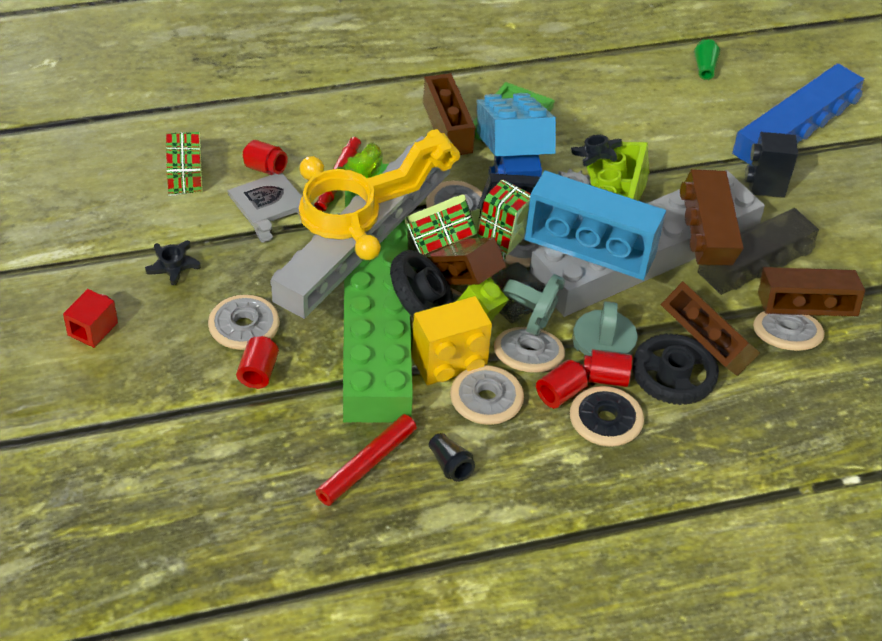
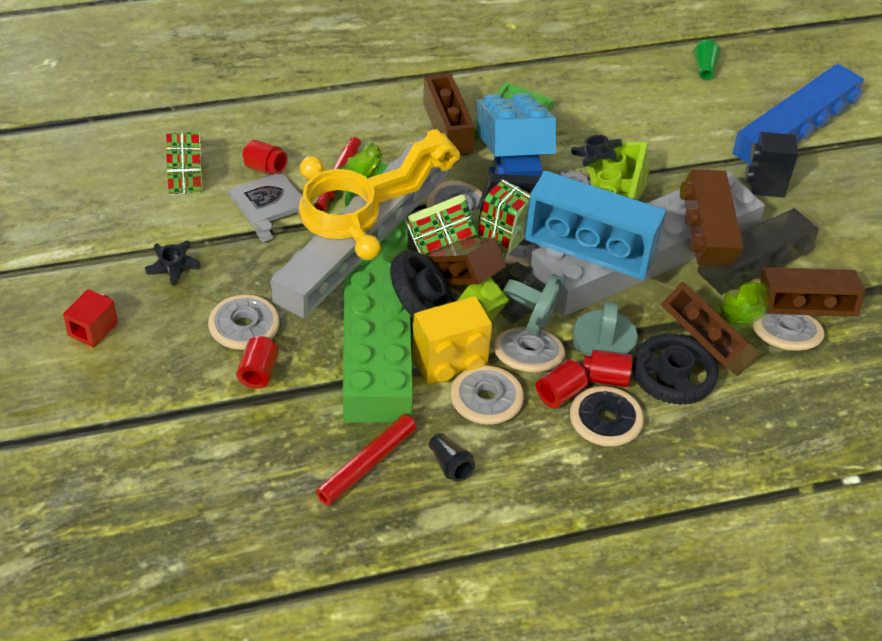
none -> clear neon green hair [719,283,769,324]

